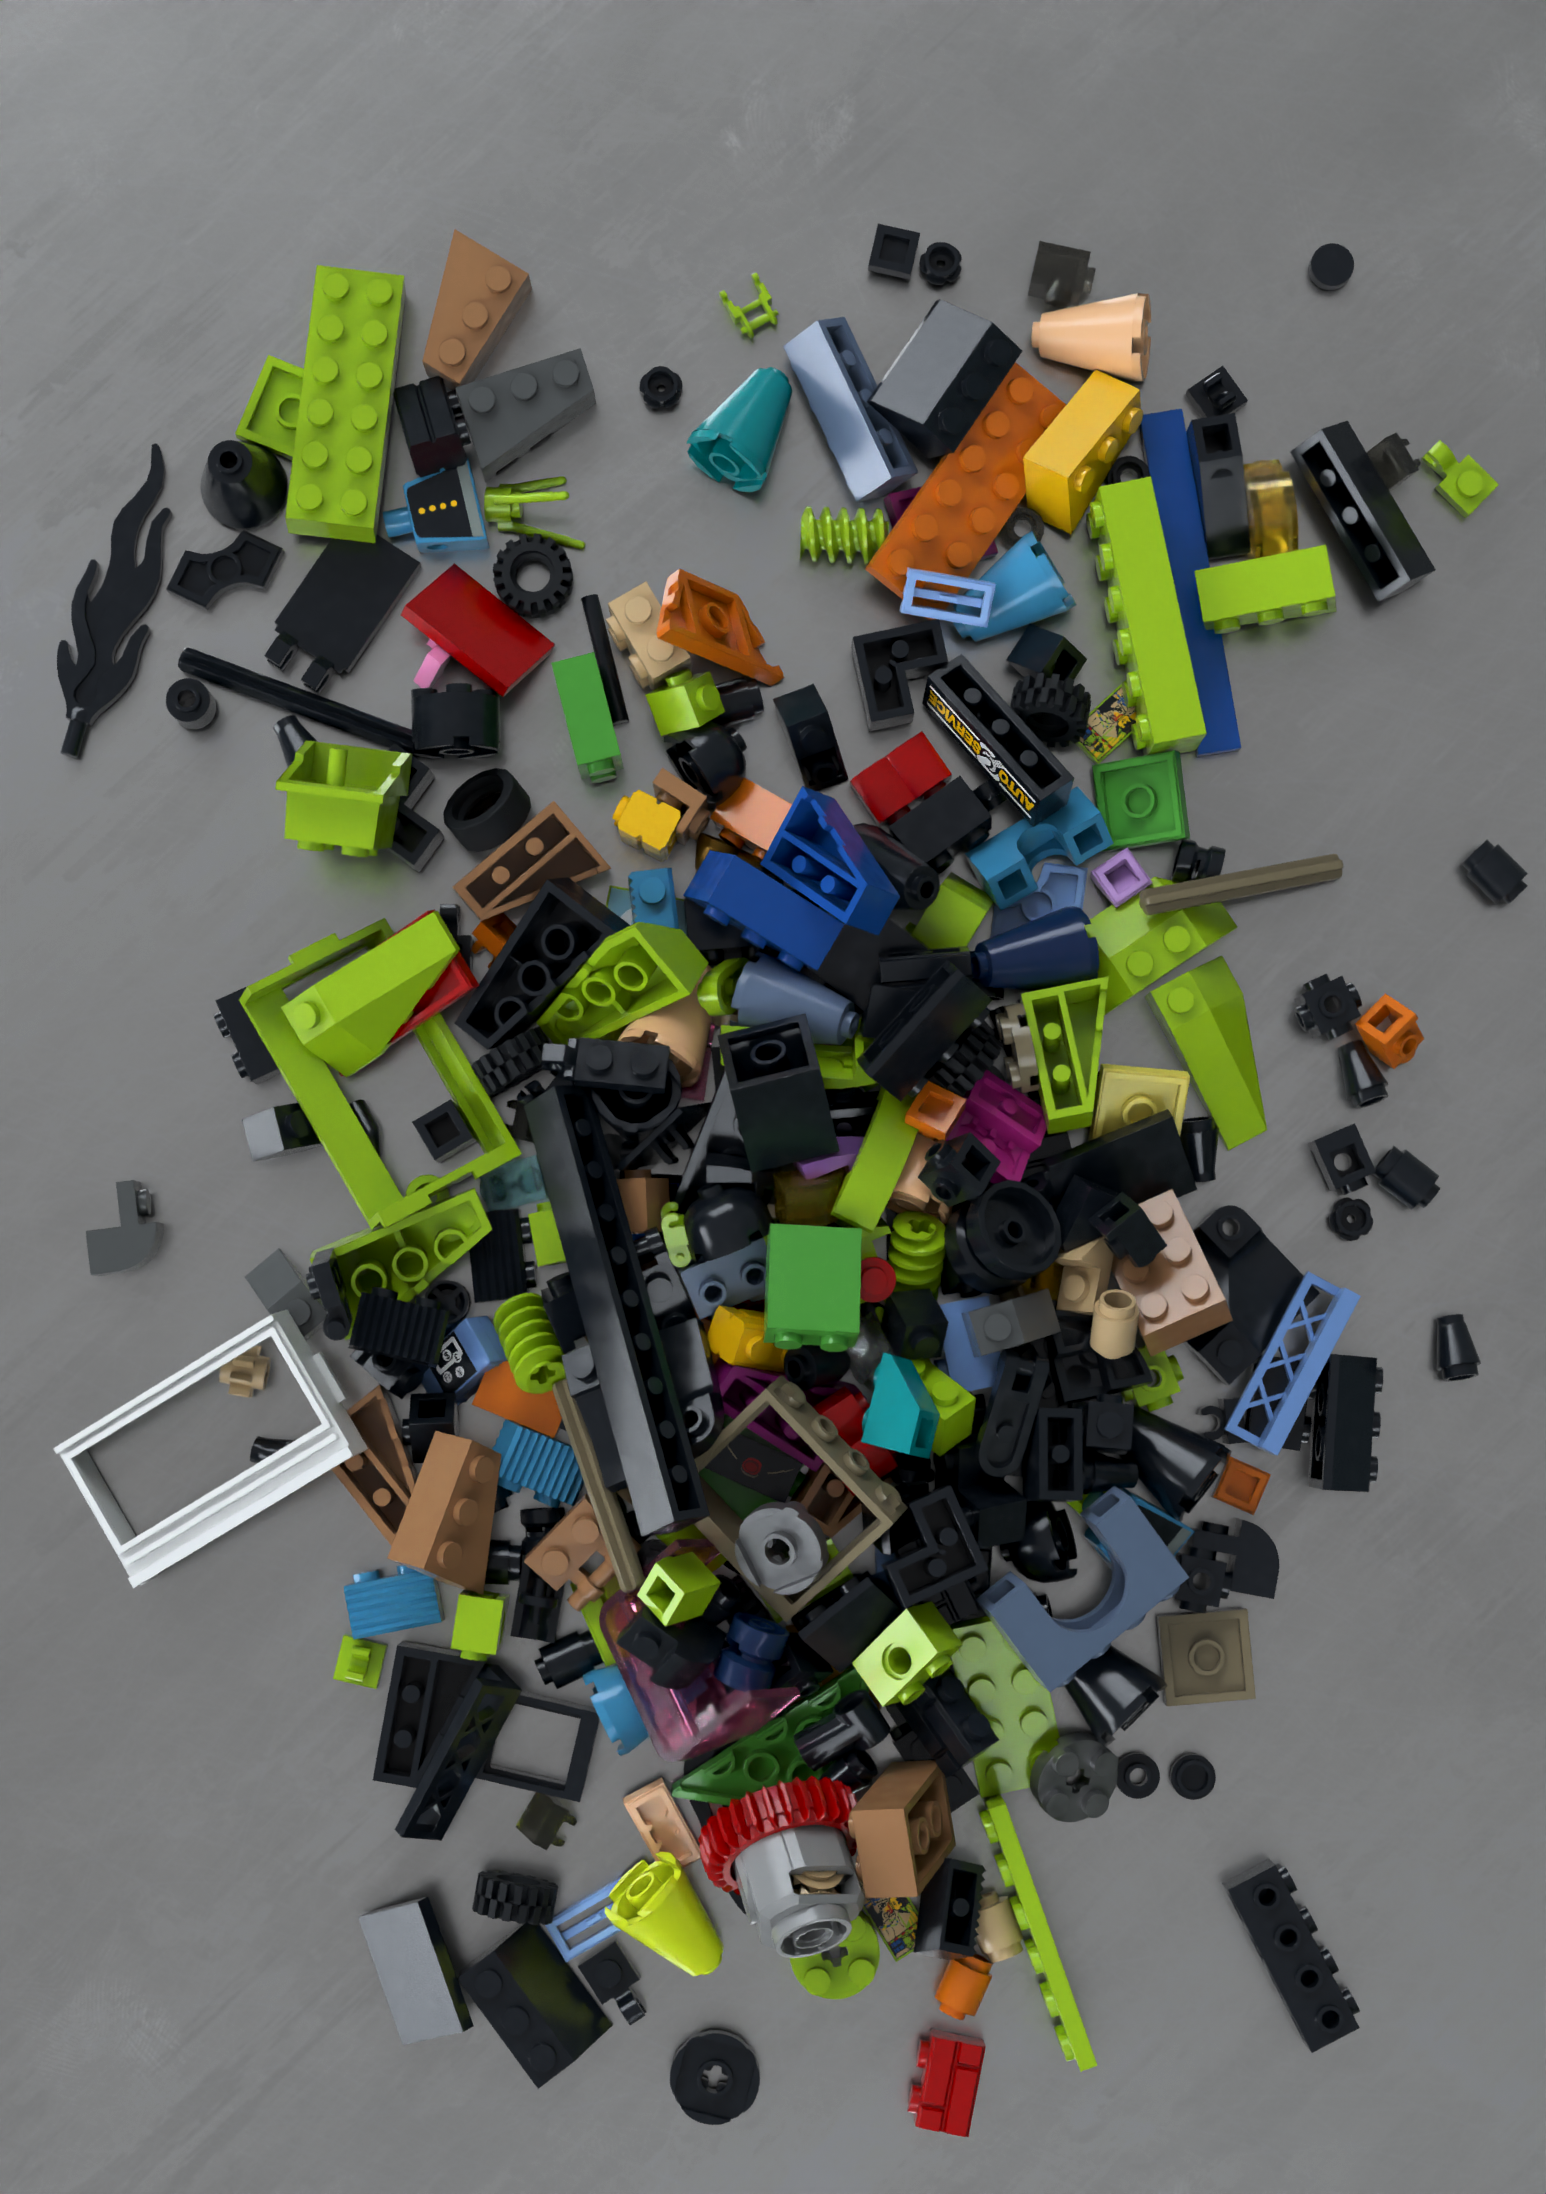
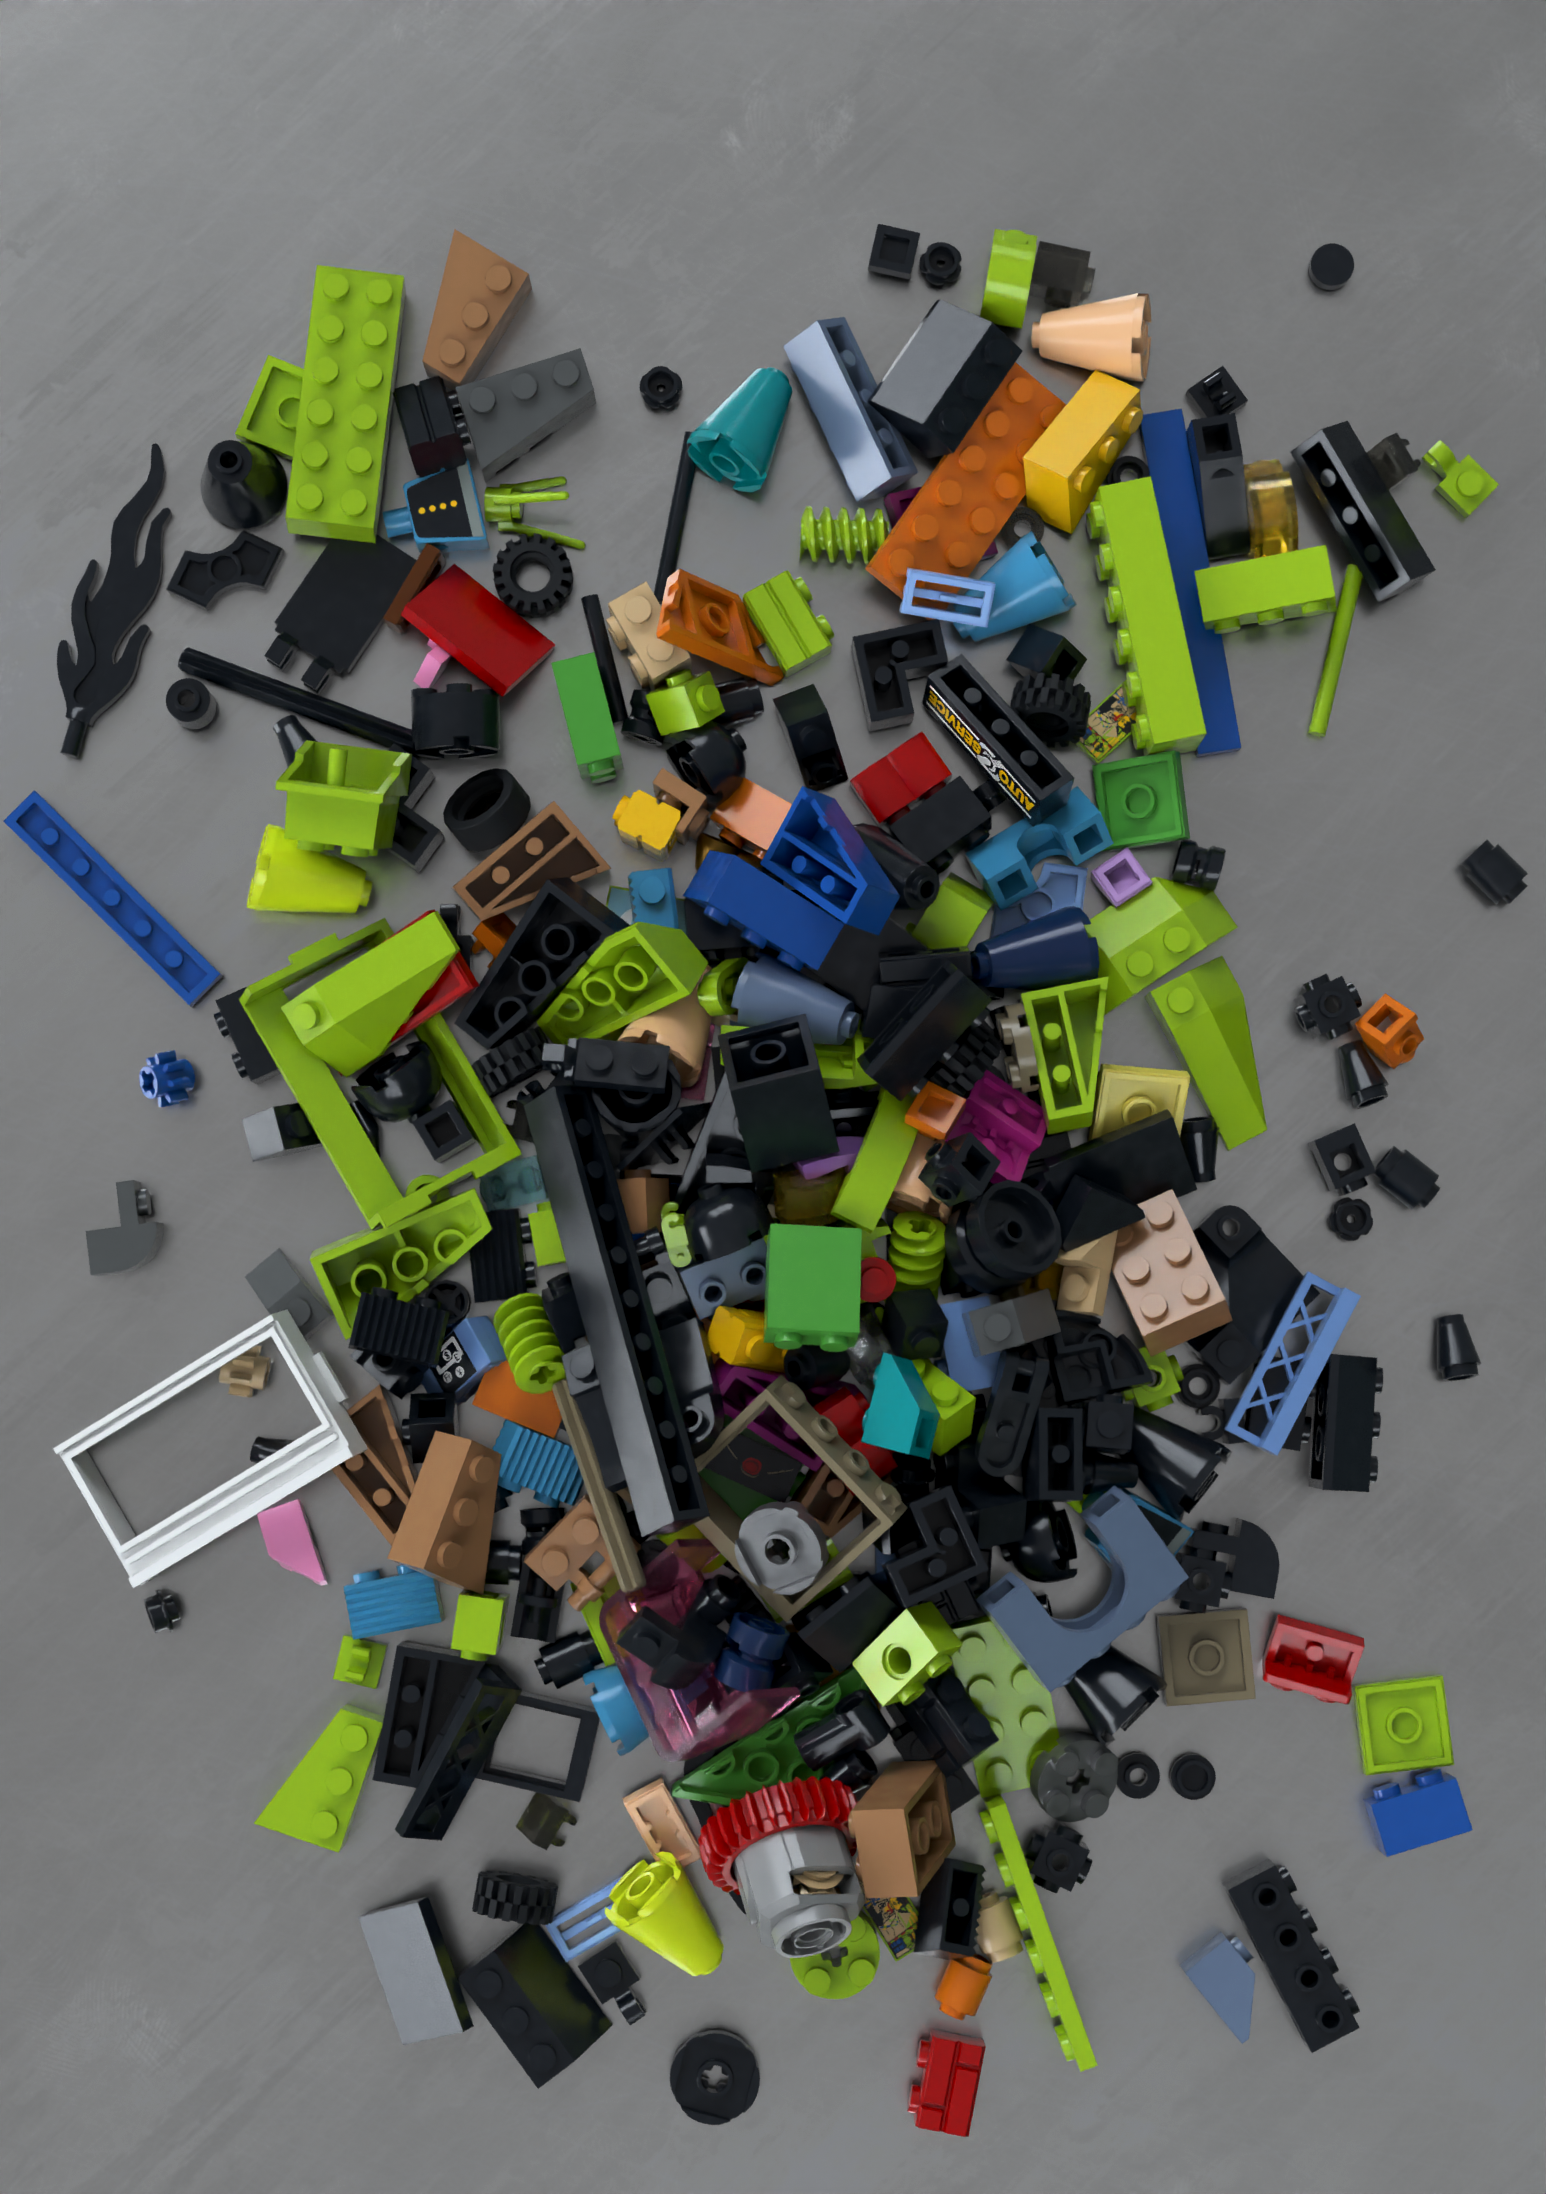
black plate [306,1247,353,1341] -> none
lime brick [637,1552,721,1627] -> none
lime piece [719,272,779,338] -> none
black brick [1087,1191,1167,1268] -> none
tan brick [1090,1289,1139,1359] -> none
dark tan axle [1139,854,1344,915] -> none
orange tile [1211,1457,1271,1515] -> none
none -> blue plate [3,790,223,1007]
none -> blue gear [139,1050,195,1107]
none -> black plate [144,1590,180,1633]
none -> neon yellow cone [246,824,373,913]
none -> lime wedge [253,1704,384,1853]
none -> bright pink slope [257,1499,328,1586]
none -> black cylinder [351,1040,442,1124]
none -> reddish brown tile [383,543,446,635]
none -> black wheel [621,690,665,746]
none -> black bar [654,431,696,604]
none -> lime brick [743,570,835,677]
none -> lime brick [980,229,1037,329]
none -> black brick [1024,1824,1092,1893]
none -> black plate [1177,1364,1220,1408]
none -> sand blue slope [1180,1931,1255,2044]
none -> red bracket [1262,1614,1365,1704]
none -> lime bar [1308,564,1363,737]
none -> lime tile [1352,1674,1454,1775]
none -> blue brick [1363,1769,1473,1857]

